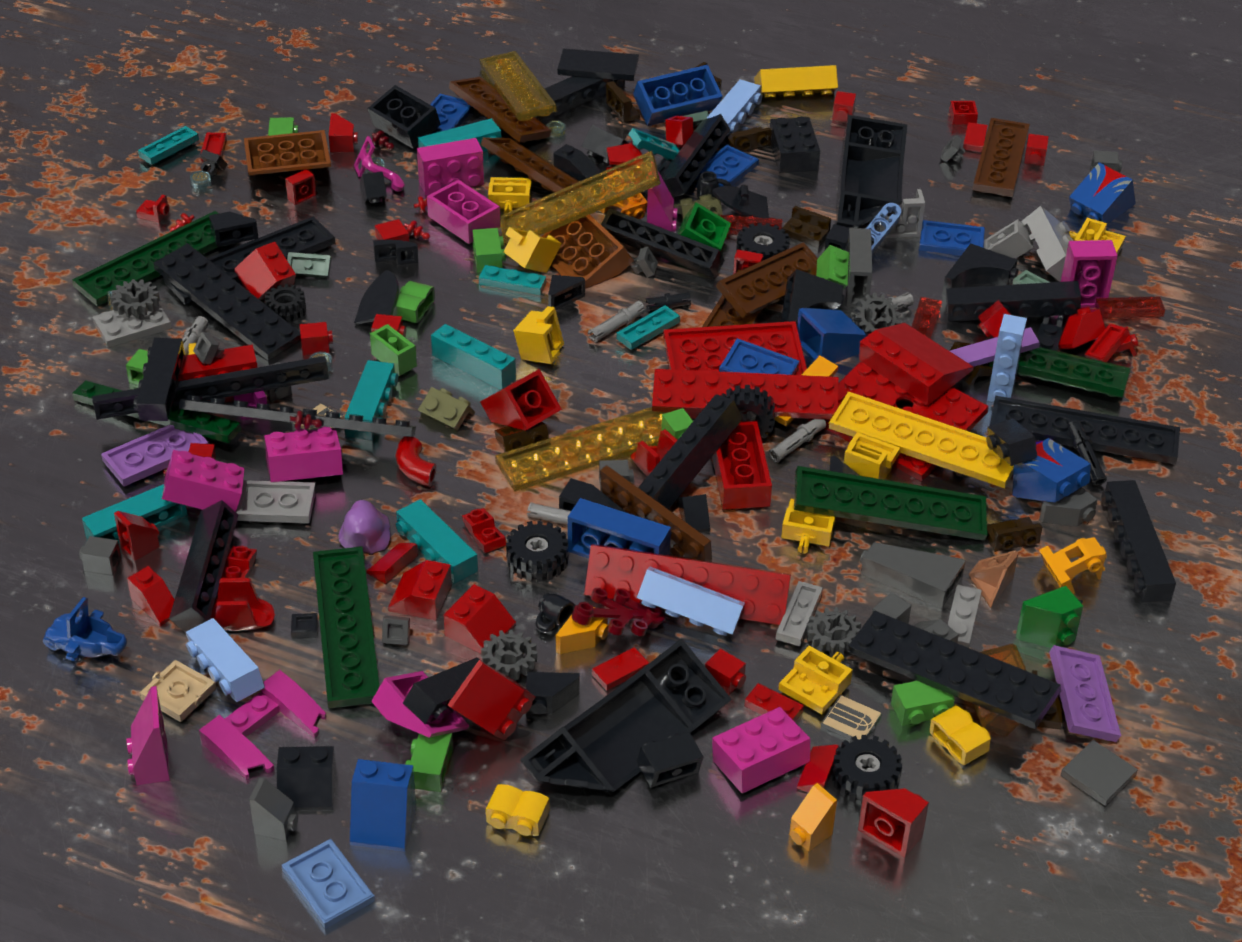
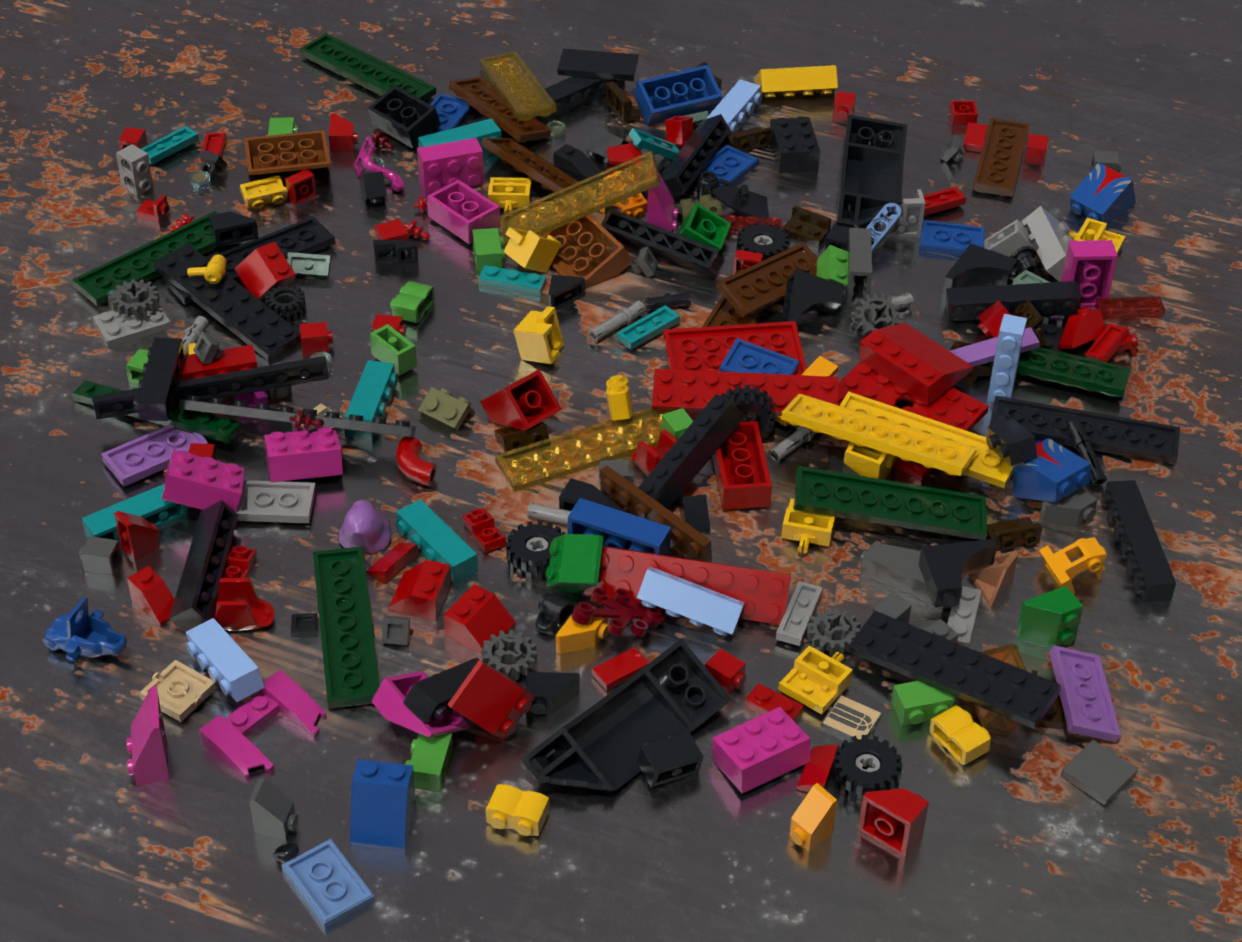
black slope [277,746,336,811] -> none
black shield [354,269,399,325] -> none
teal brick [431,324,516,390] -> none
blue slope [797,308,866,363] -> none
clear red plate [911,297,942,340] -> none
none -> light grey brick [116,144,153,196]
none -> red brick [118,127,148,150]
none -> yellow piece [187,254,227,284]
none -> yellow bracket [240,175,288,210]
none -> black piece [273,842,299,862]
none -> dark green plate [299,33,436,101]
none -> green slope [546,534,604,594]
none -> yellow brick [606,375,633,421]
none -> yellow plate [781,394,977,476]
none -> red plate [913,187,966,216]
none -> black arch [919,539,997,608]
none -> black piece [1010,246,1037,274]
none -> dark brown bracket [1012,301,1046,348]

